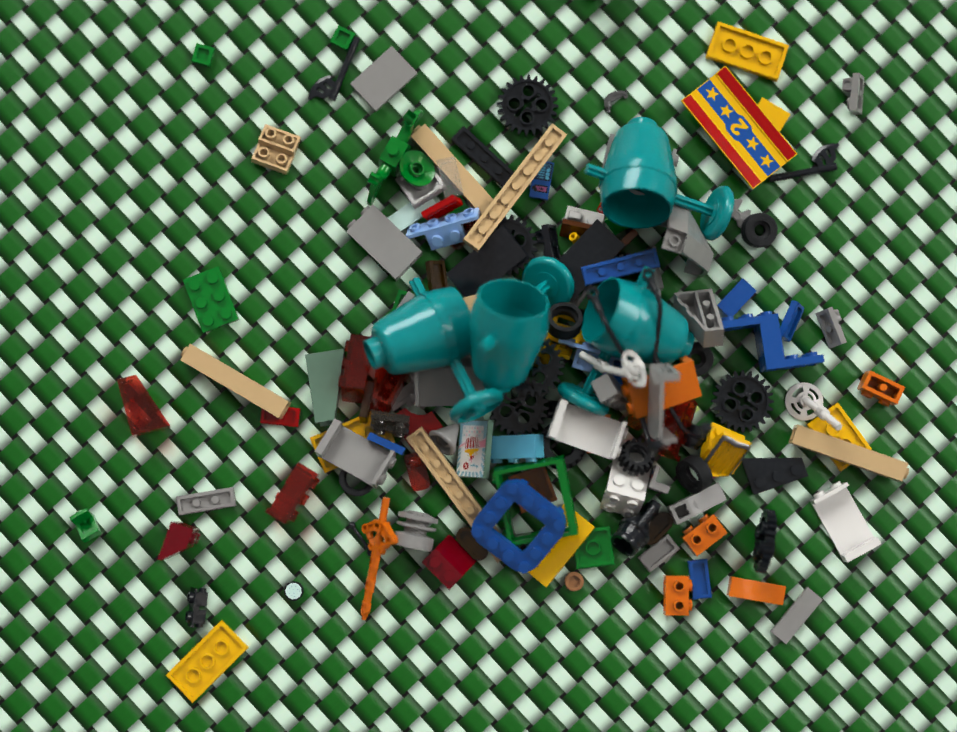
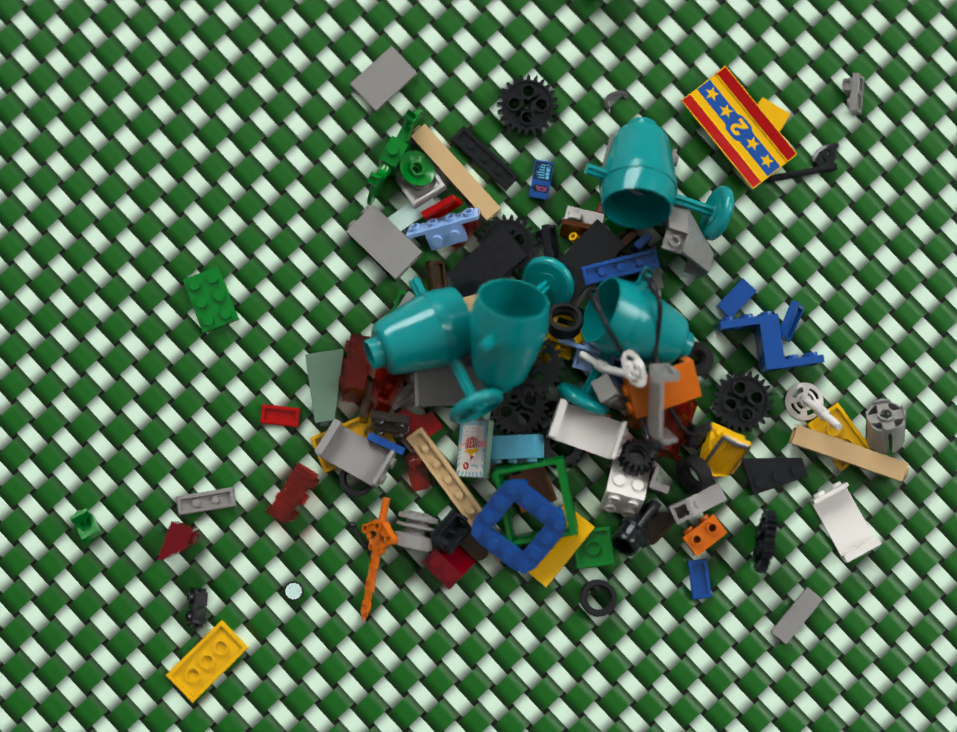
clear red wedge [117,375,171,437] -> none
tan brick [181,344,291,419] -> none
green tile [191,43,216,68] -> none
tan slope [251,124,301,175] -> none
black piece [308,36,360,101] -> none
green tile [330,25,356,51] -> none
light grey hat [429,423,459,455] -> none
clear tile [436,156,463,198] -> none
tan plate [462,123,567,252] -> none
medium nougat tile [564,572,584,591] -> none
light grey tile [637,534,680,573] -> none
orange brick [663,575,692,616] -> none
light grey wedge [673,289,724,348] -> none
yellow tile [705,21,789,82] -> none
orange slope [727,576,786,605] -> none
light grey piece [731,199,751,228] -> none
black tyre [741,213,778,248] -> none
light grey hinge [815,307,847,349] -> none
orange brick [857,370,905,407] -> none
none -> black hinge [430,509,471,555]
none -> black tyre [580,579,617,617]
none -> blue tile [630,231,653,253]
none -> light grey cylinder [865,399,906,454]

